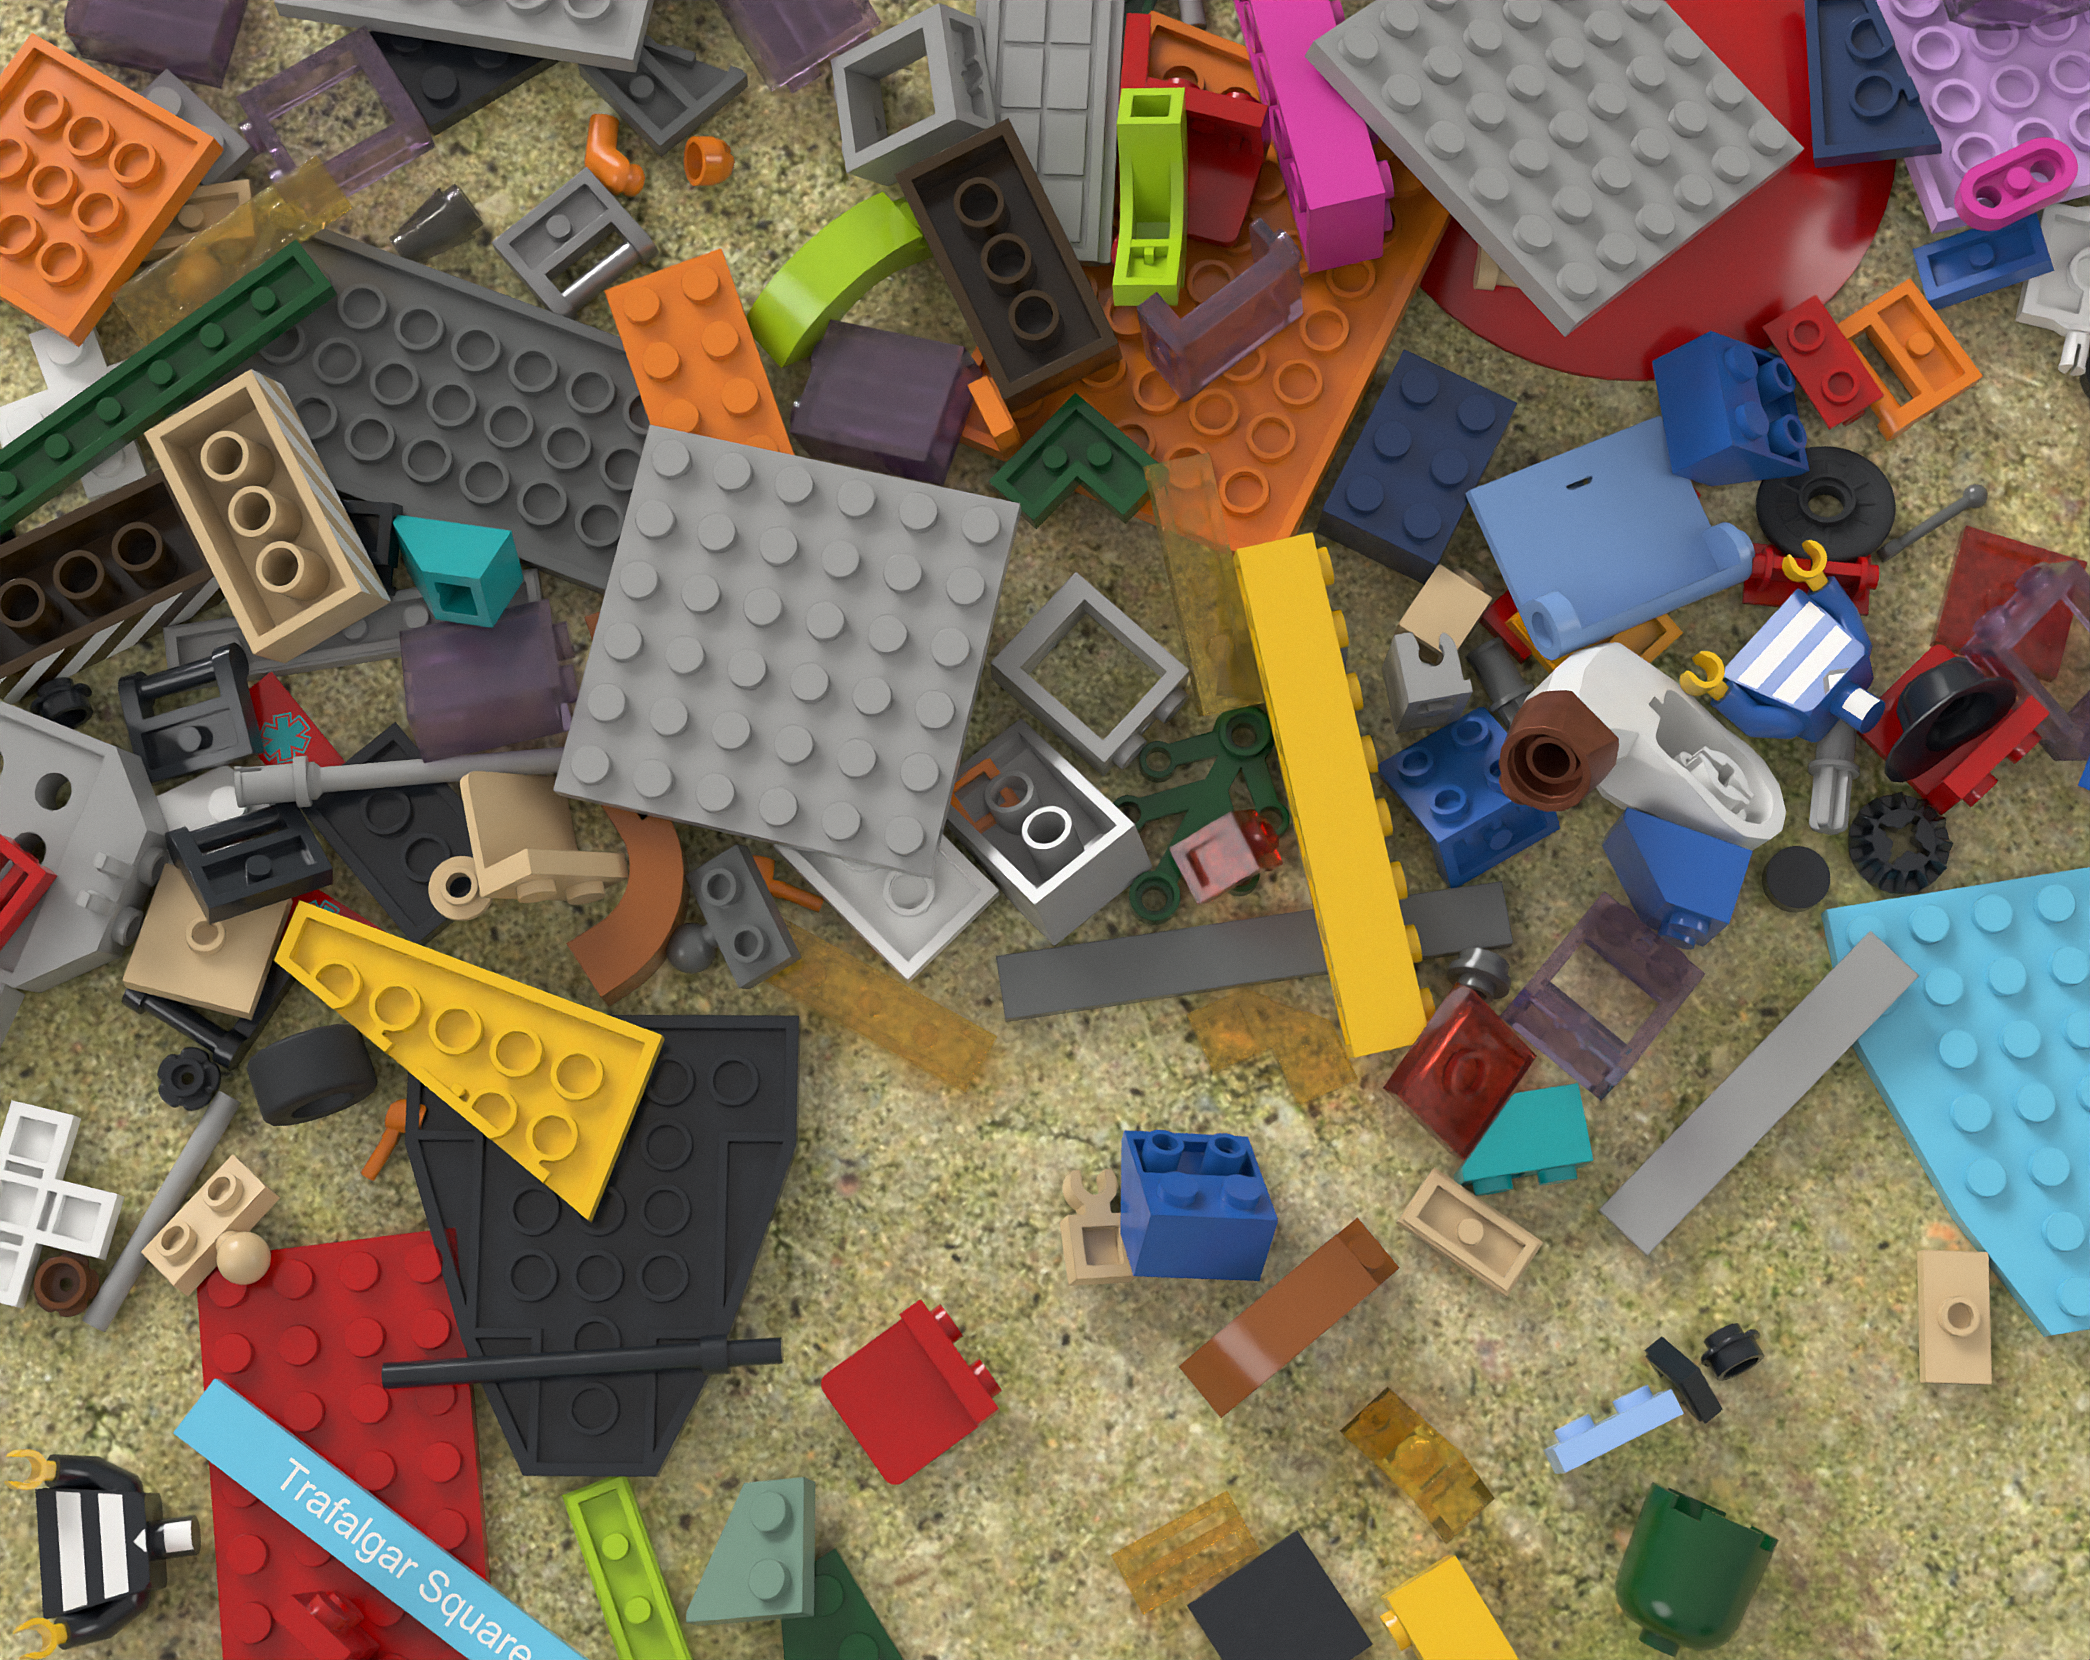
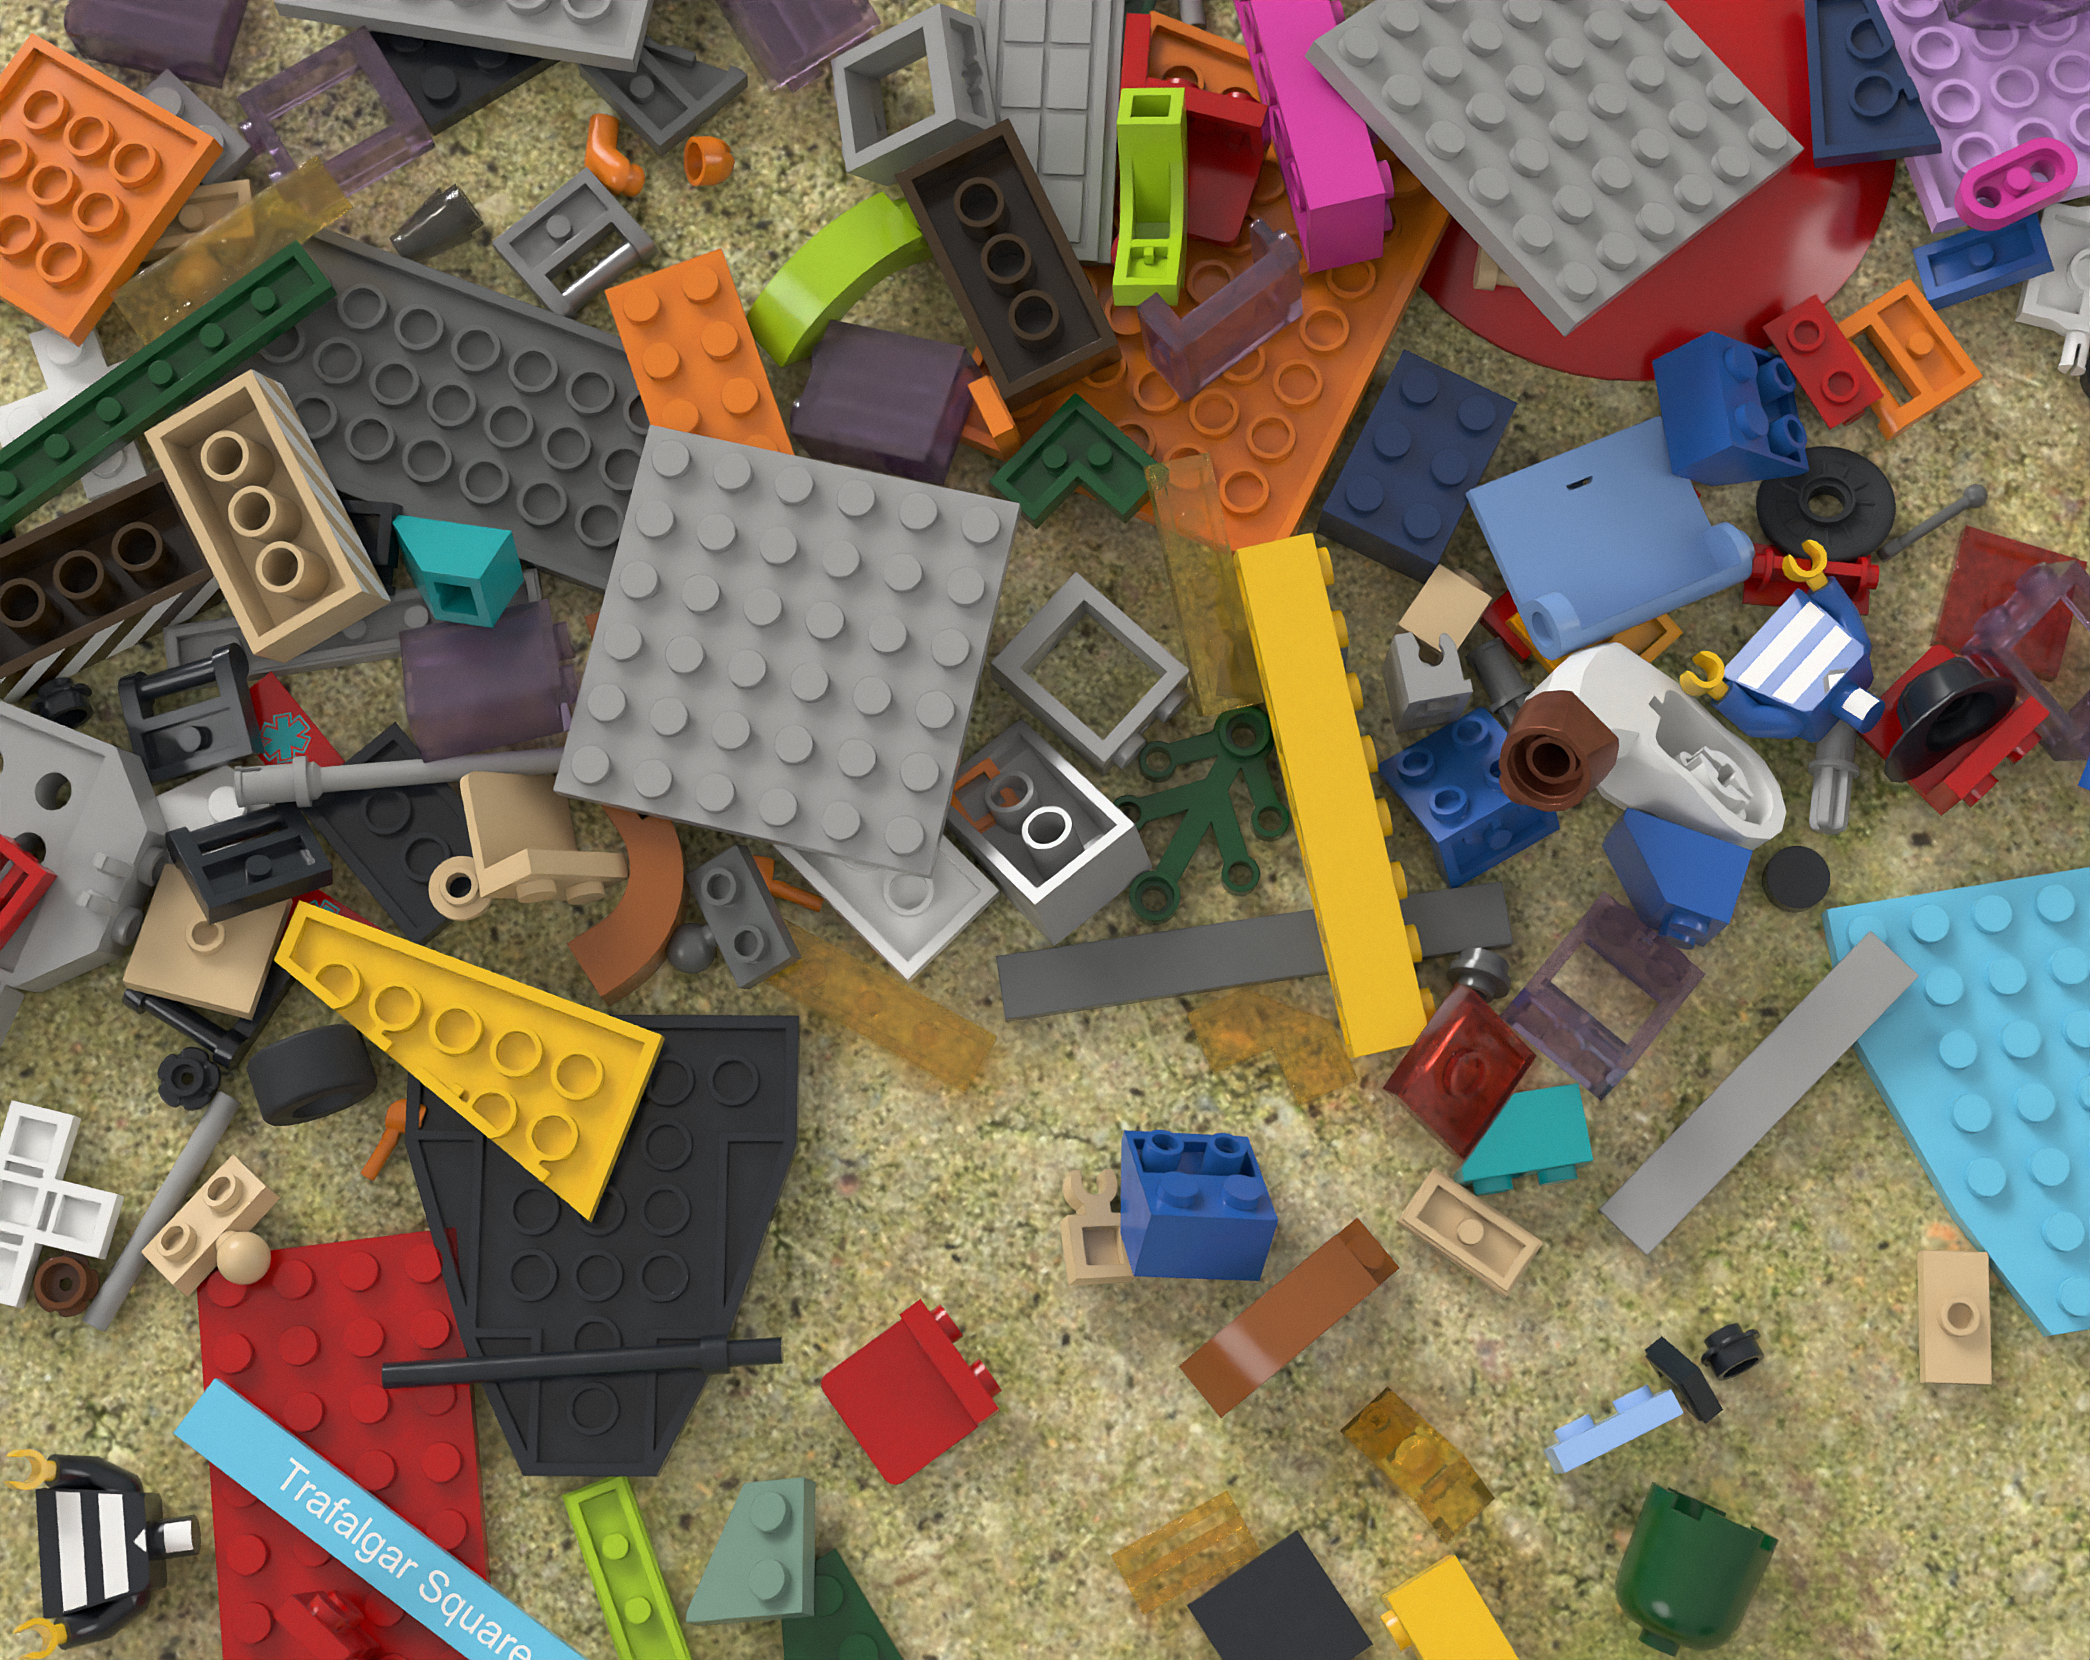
clear red bracket [1169,809,1283,905] -> none
black gear [1848,791,1953,894] -> none

